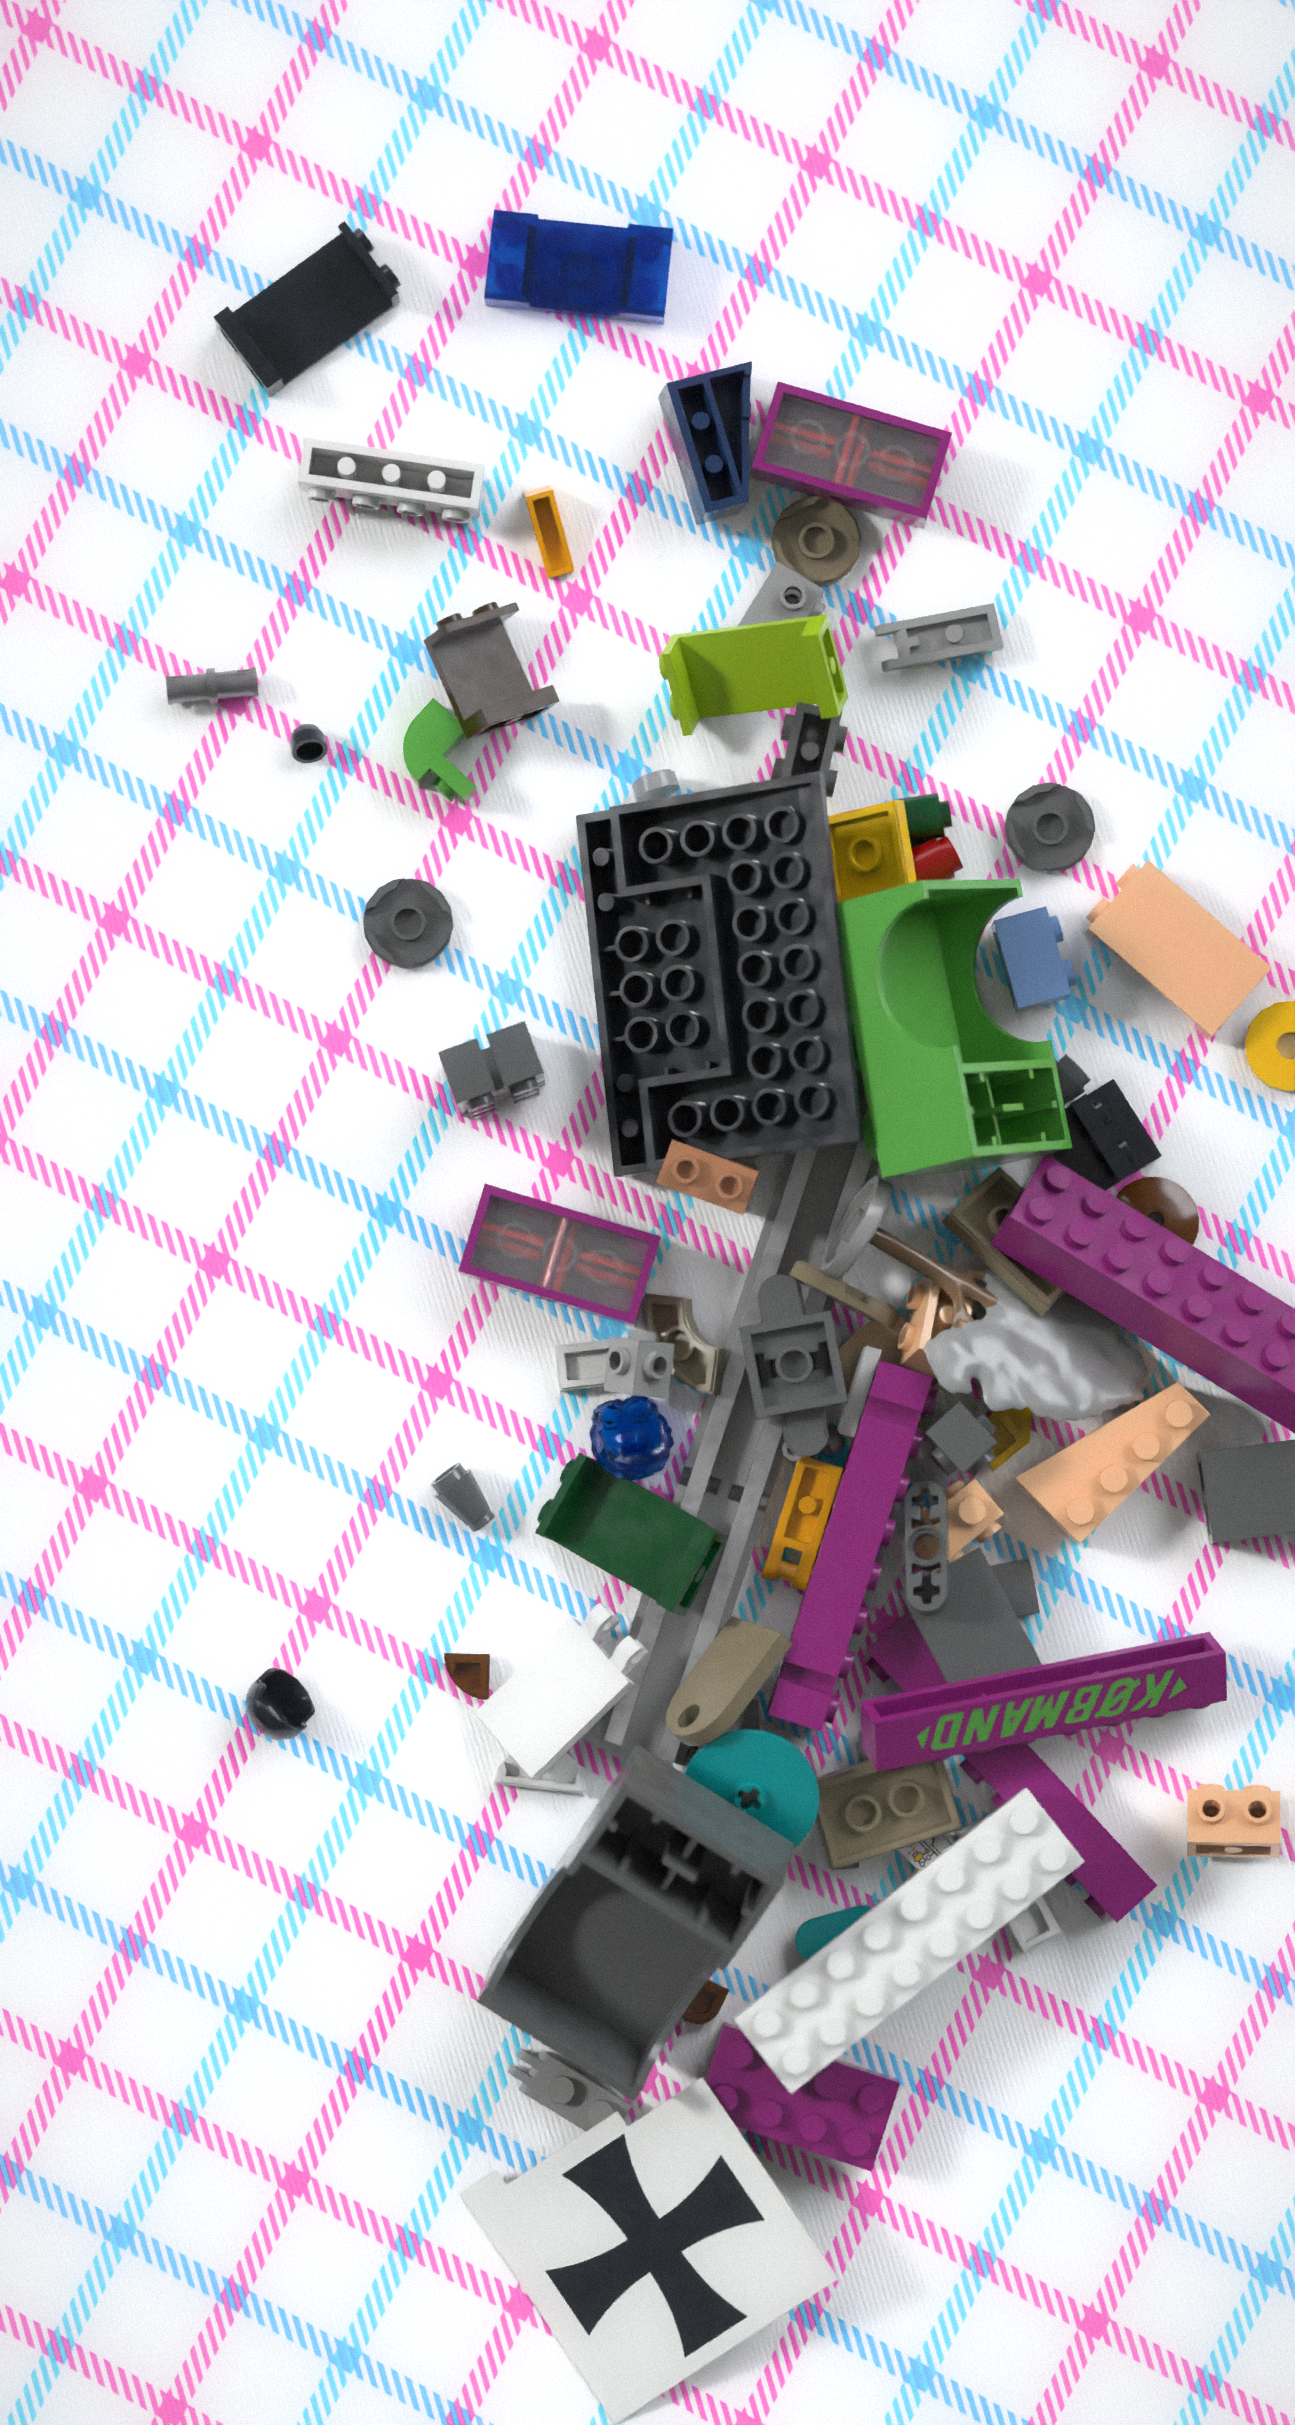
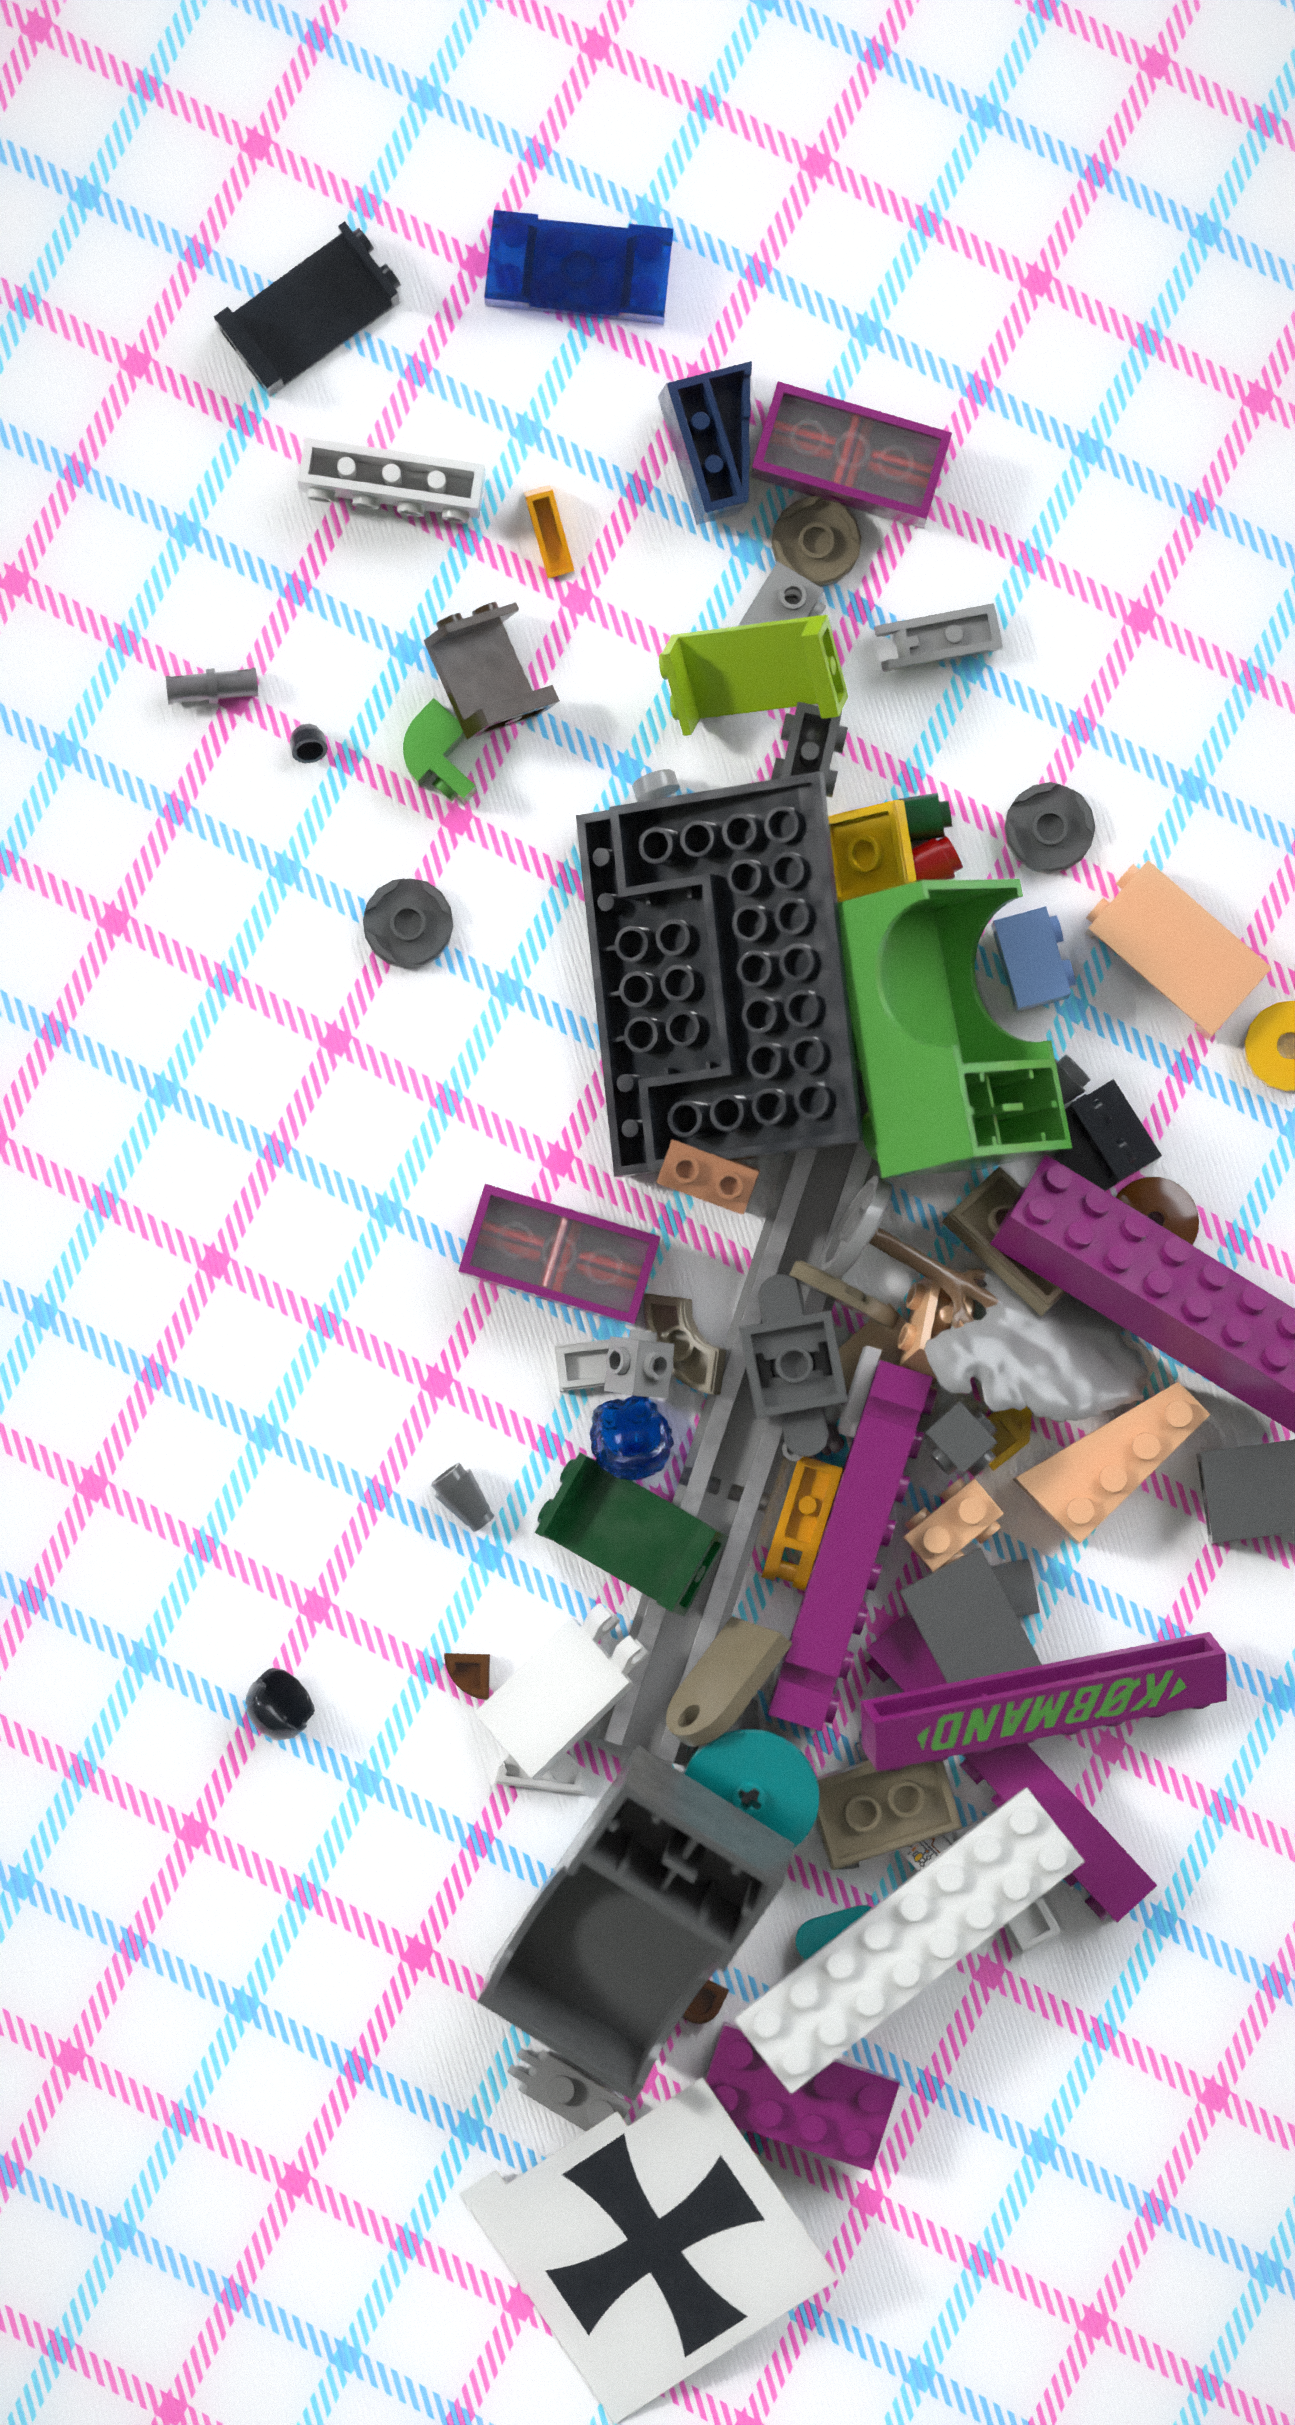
dark grey piece [438,1021,546,1120] -> none
dark grey beam [904,1480,950,1616] -> none
light nougat brick [1187,1784,1281,1858] -> none

